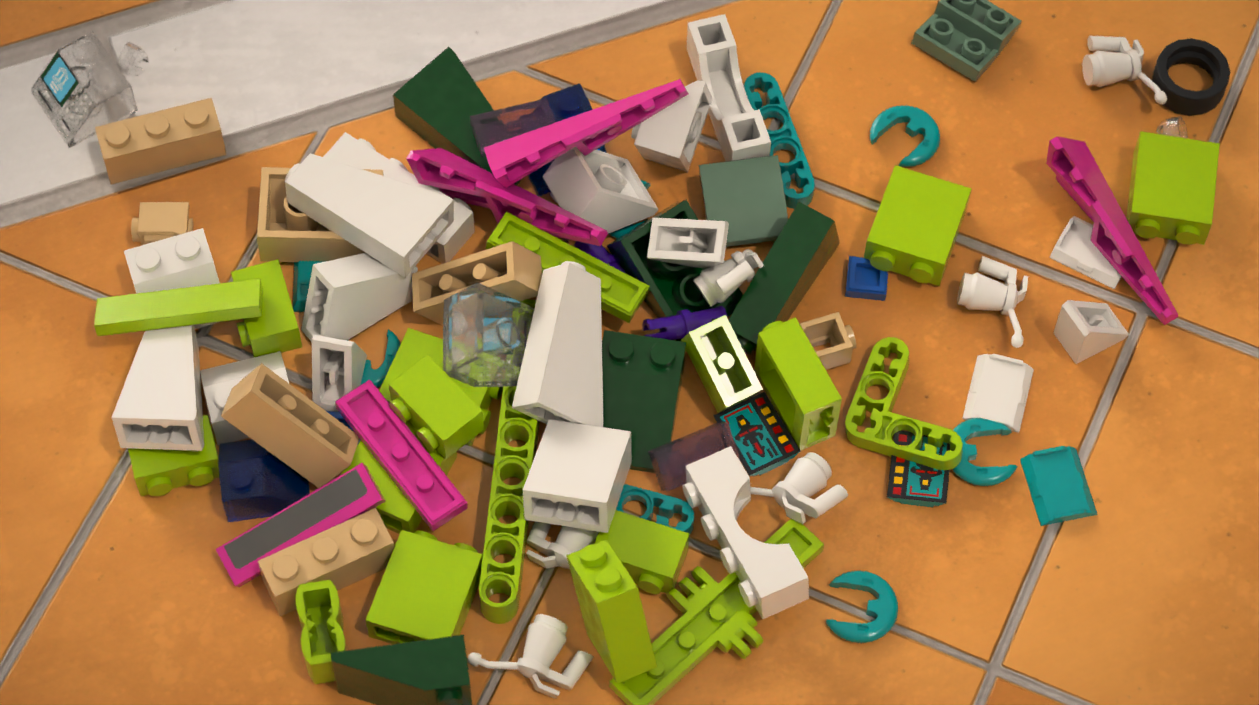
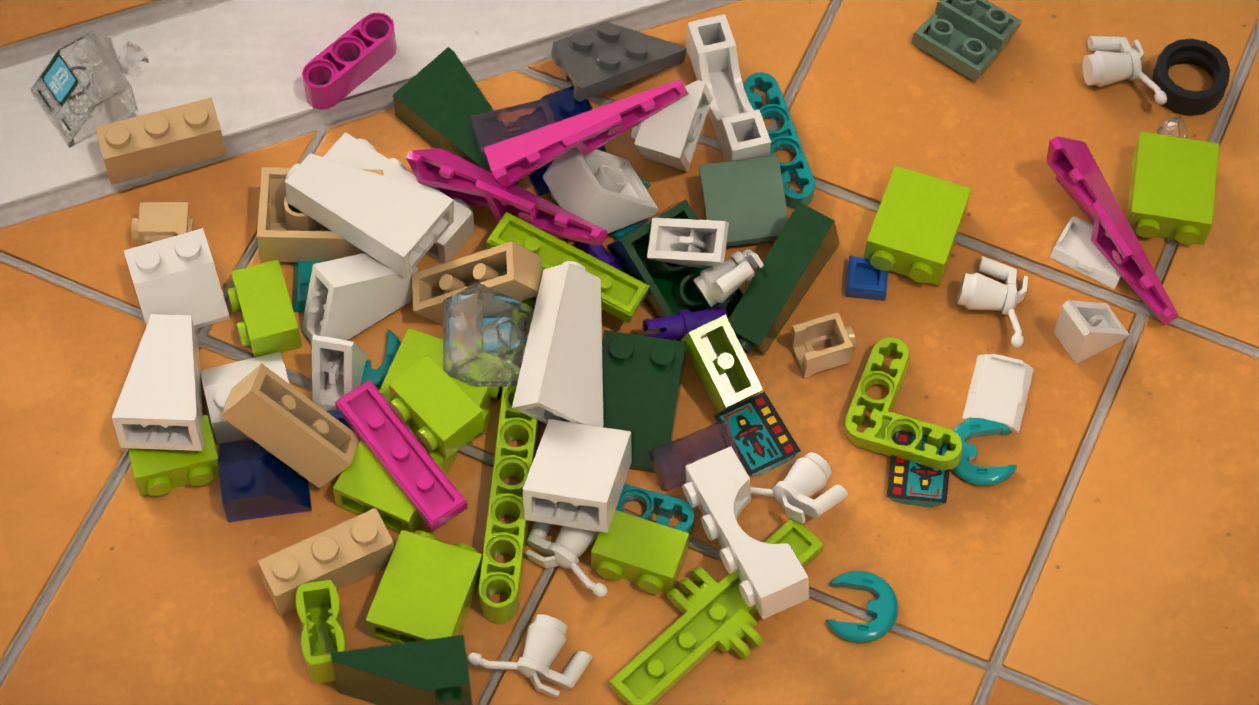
lime tile [94,279,263,336] -> none
dark grey tile [216,463,386,587] -> none
lime brick [566,540,657,684] -> none
lime window [754,317,842,450] -> none
teal head [870,105,940,167] -> none
teal piece [1020,446,1098,526] -> none
none -> dark pink beam [302,12,397,110]
none -> dark grey wing [551,22,687,102]

